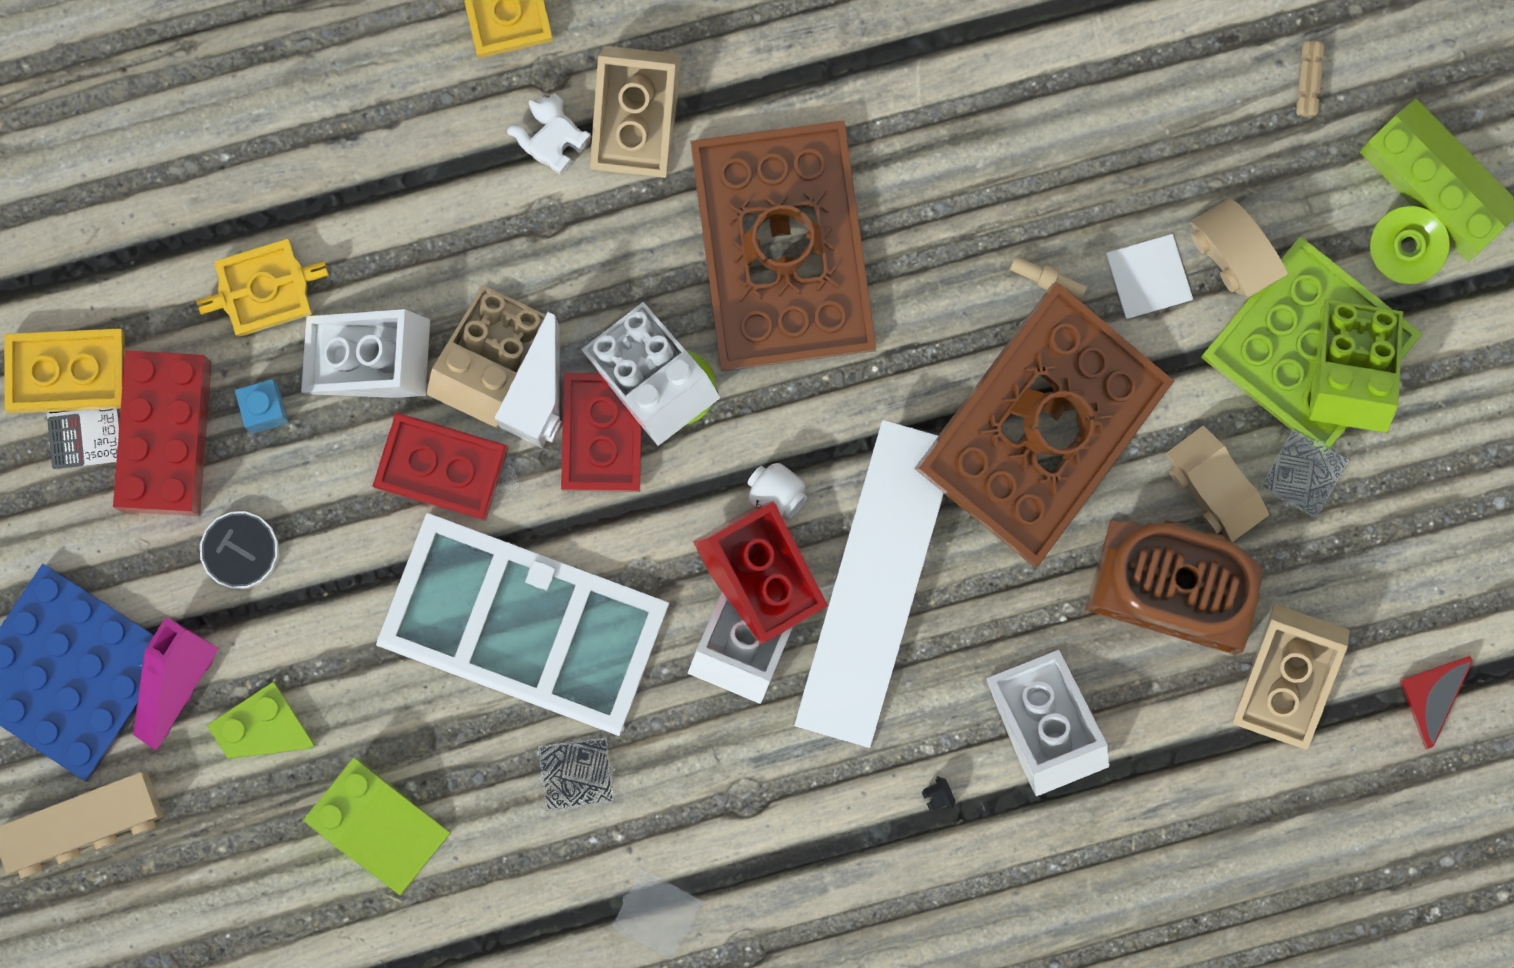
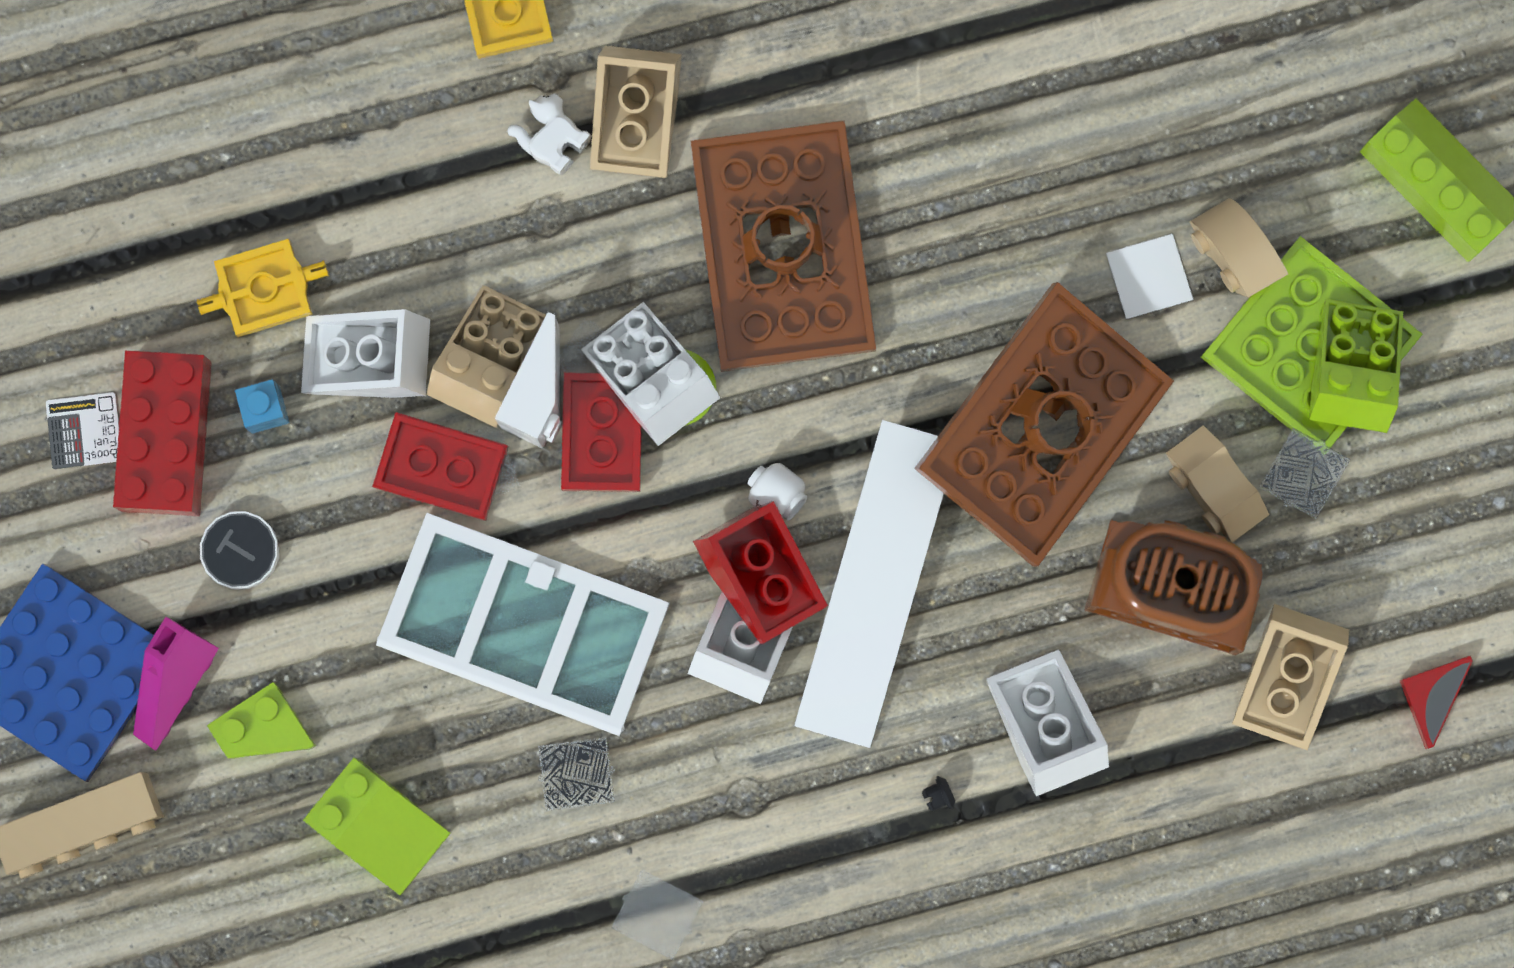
yellow plate [4,329,125,414] -> none
tan bar [1010,256,1087,300] -> none
tan axle [1296,41,1325,117] -> none
lime dish [1370,206,1450,284] -> none

